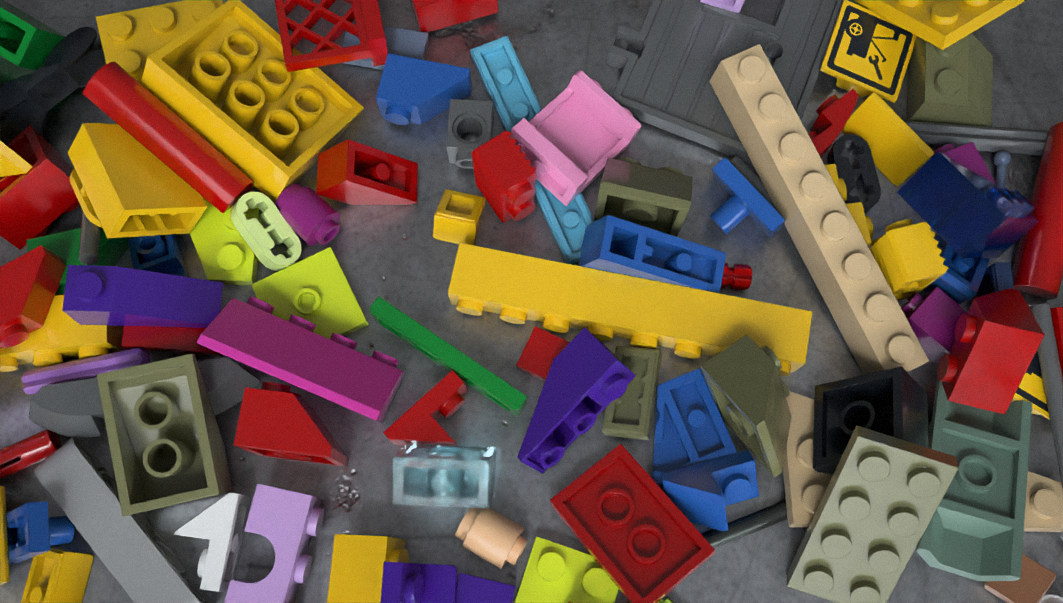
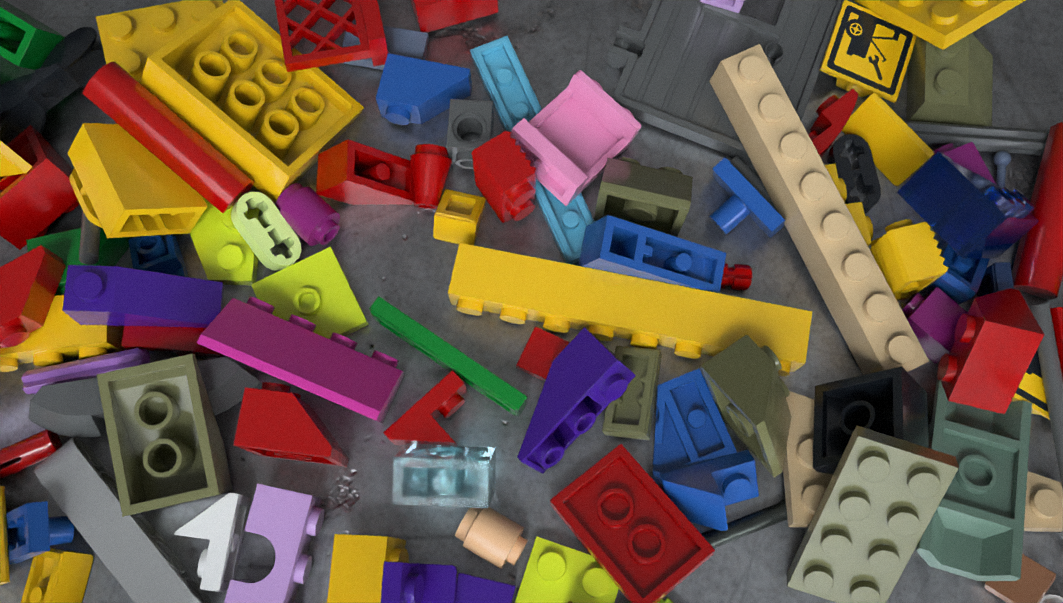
none -> red cone [410,144,452,209]

